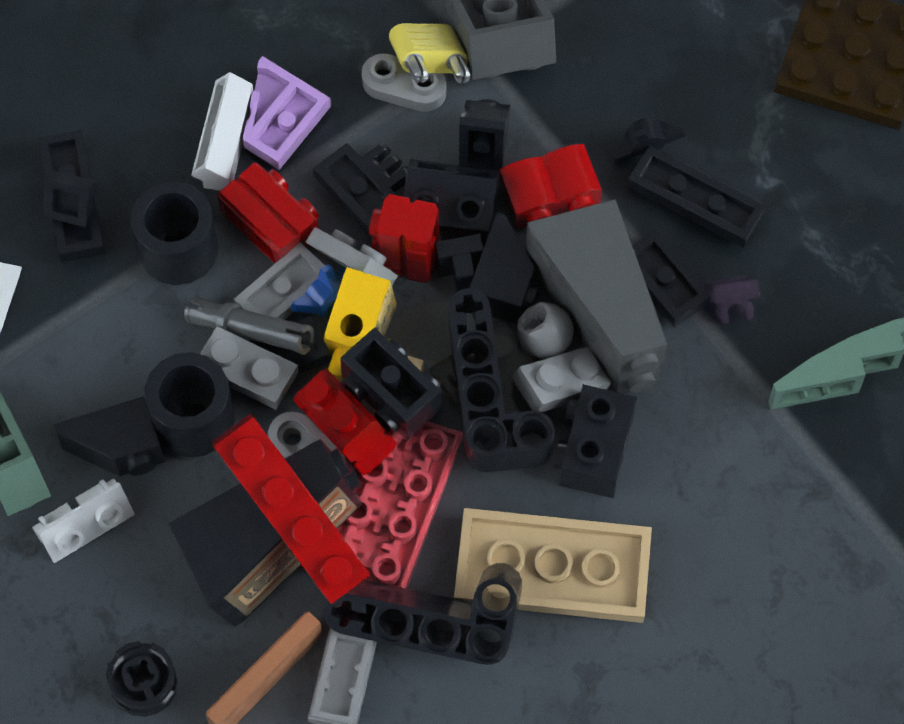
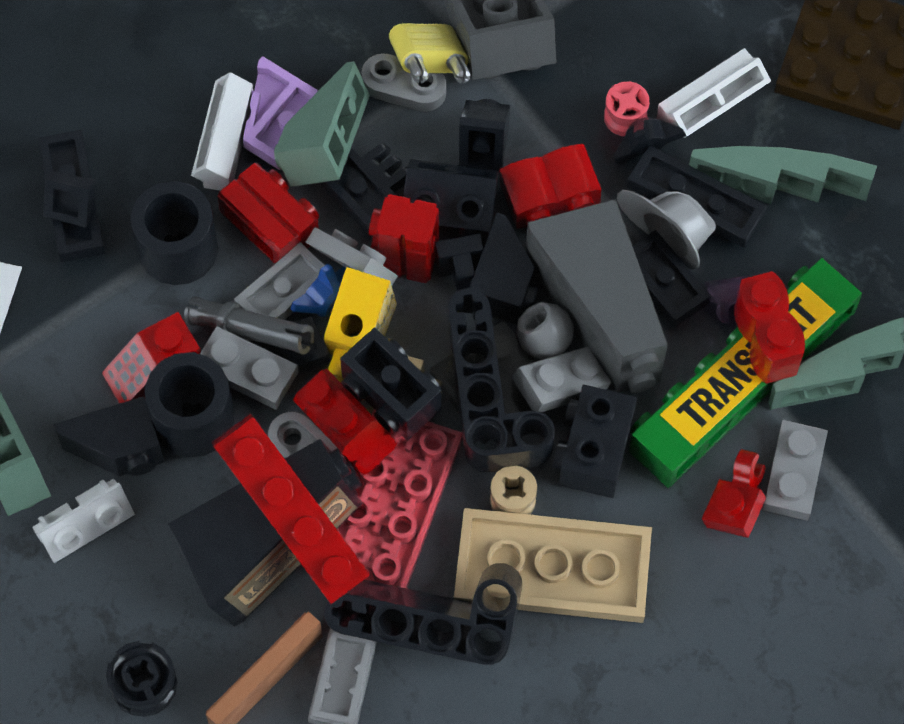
none -> red slope [102,312,201,404]
none -> sand green slope [274,61,370,187]
none -> tan wheel [490,466,537,515]
none -> coral wheel [604,81,650,136]
none -> light grey piece [617,190,716,270]
none -> brick [629,258,862,489]
none -> white piece [657,48,771,138]
none -> sand green slope [689,146,877,204]
none -> red plate [702,449,766,538]
none -> red brick [734,271,805,384]
none -> light grey plate [762,420,828,521]

